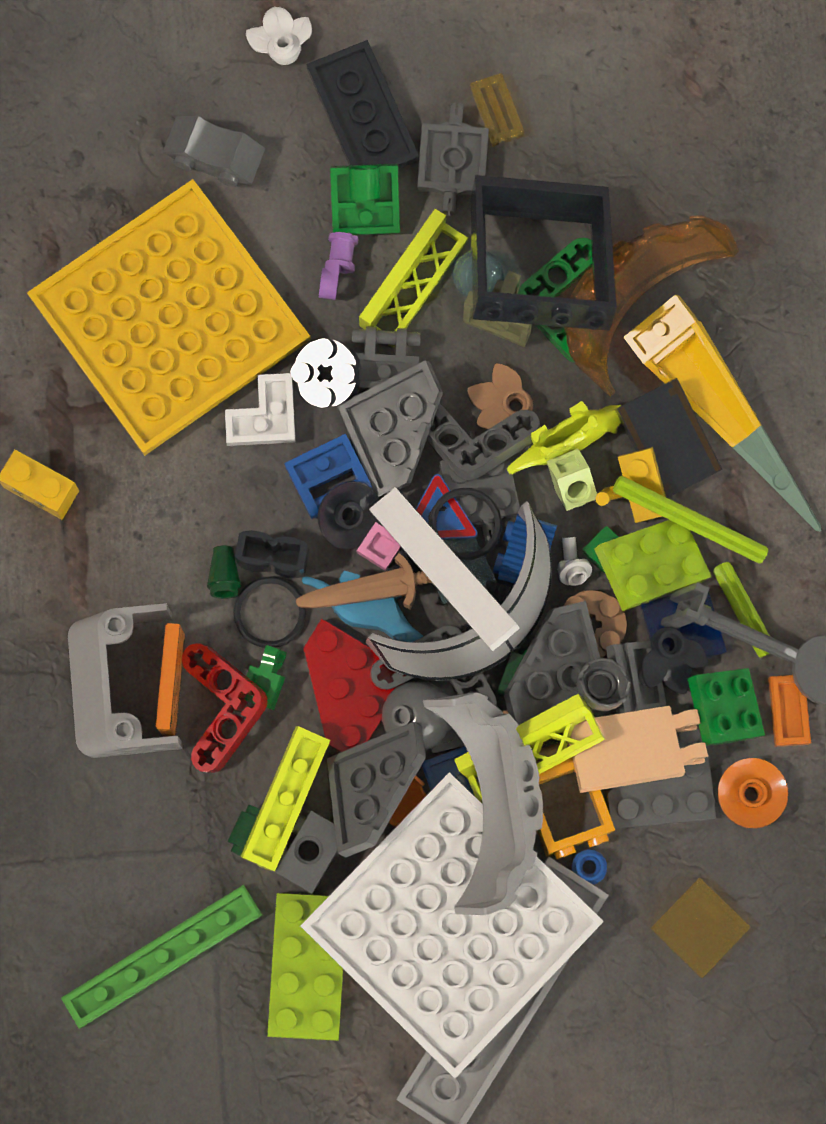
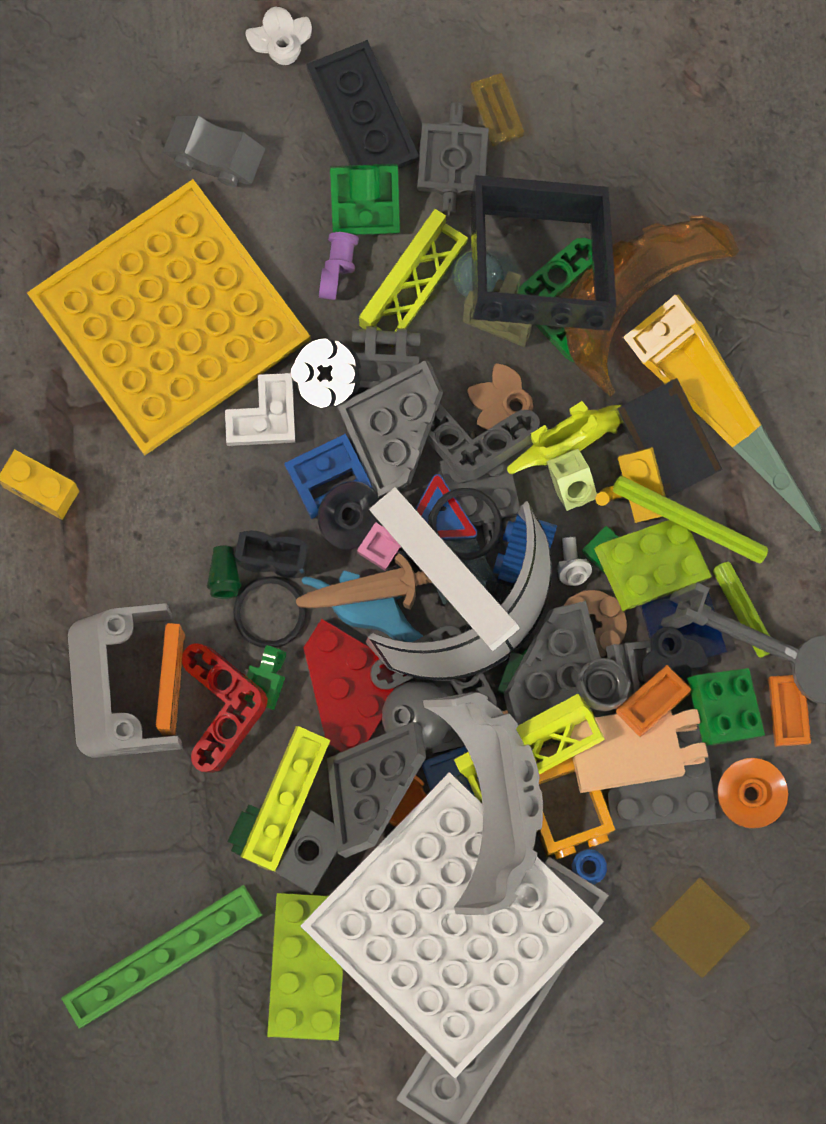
none -> orange tile [616,665,692,737]

